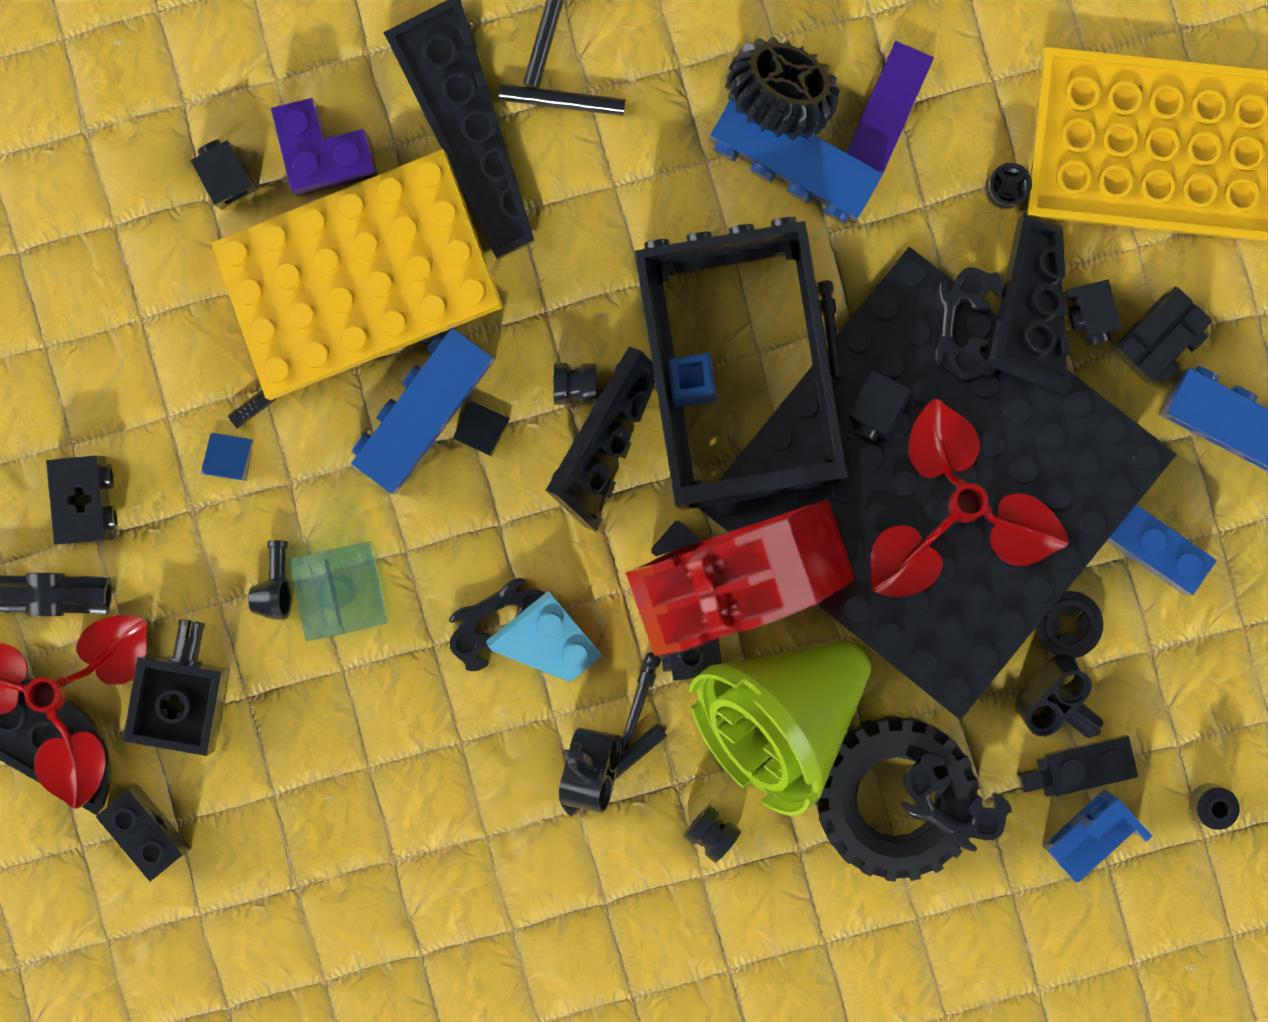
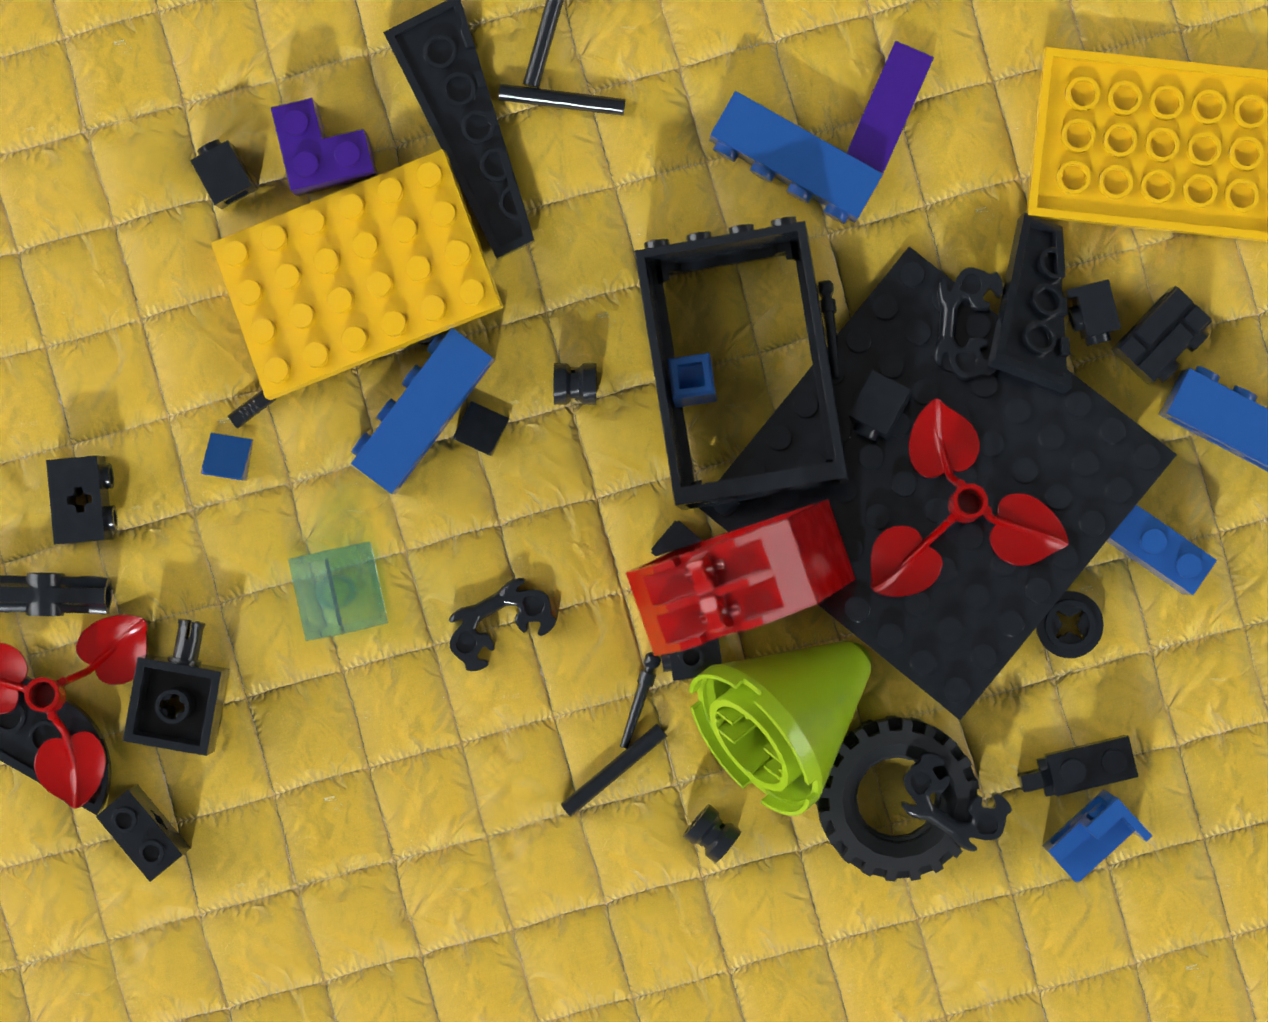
black bar [248,540,291,620] -> none
medium azure wing [486,591,603,682] -> none
black wing [545,347,655,532] -> none
black beam [559,727,623,813] -> none
black gear [725,37,840,141] -> none
black wheel [985,163,1032,209] -> none
black beam [1015,654,1104,738] -> none
black brick [1189,783,1240,830] -> none

